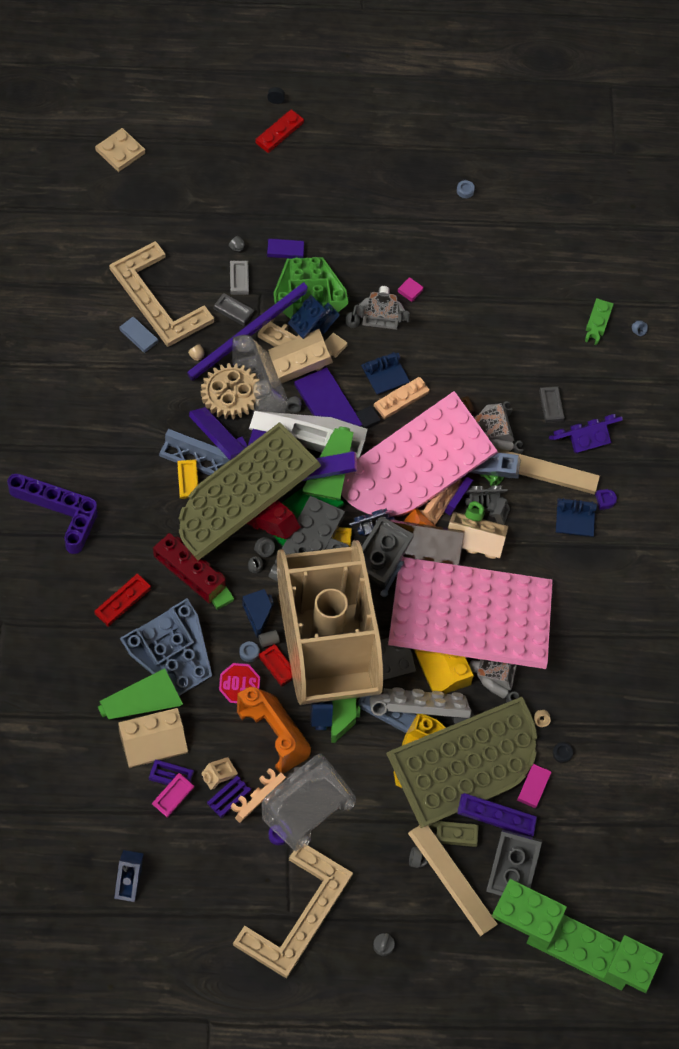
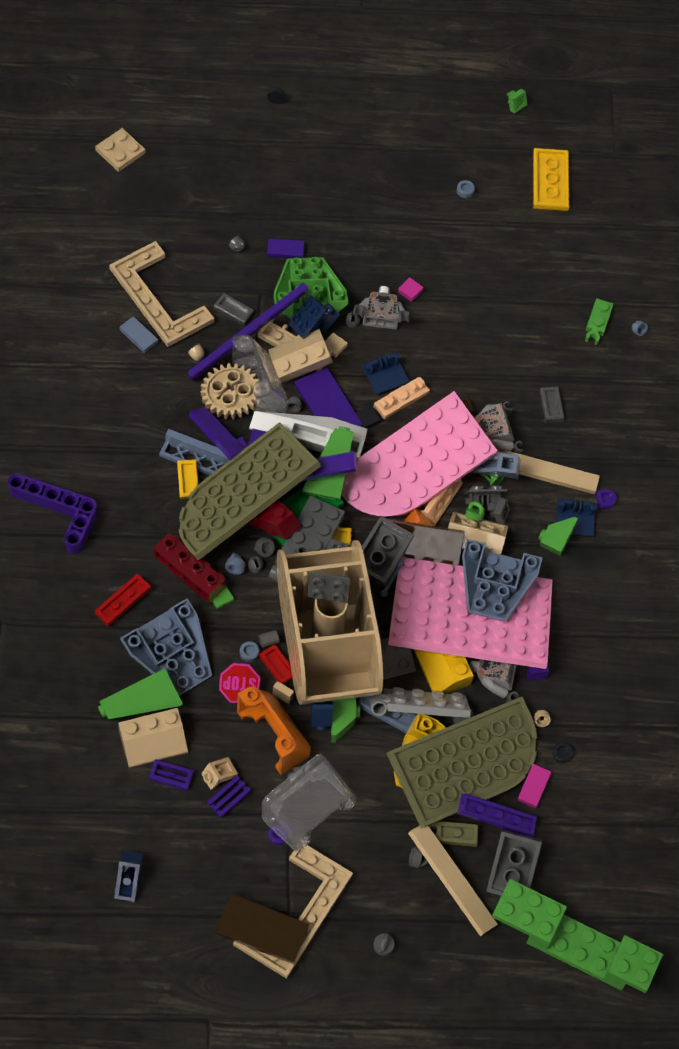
dark pink tile [152,773,195,818] -> none
light grey tile [230,261,249,295] -> none
light nougat plate [231,768,286,823] -> none
dark blue slope [242,589,274,638] -> none
red plate [256,109,304,153] -> none
dark blue hinge [350,508,395,536] -> none
dark purple tile [445,477,473,516] -> none
dark purple bracket [549,414,623,453] -> none
none -> dark brown tile [215,894,309,965]
none -> sand blue tile [225,553,245,575]
none -> tan tile [272,682,294,704]
none -> dark grey hinge [307,571,351,603]
none -> sand blue wedge [462,539,543,622]
none -> bright green tile [507,89,527,113]
none -> dark purple tile [526,665,549,682]
none -> yellow tile [533,148,569,211]
none -> bright green slope [538,517,578,556]

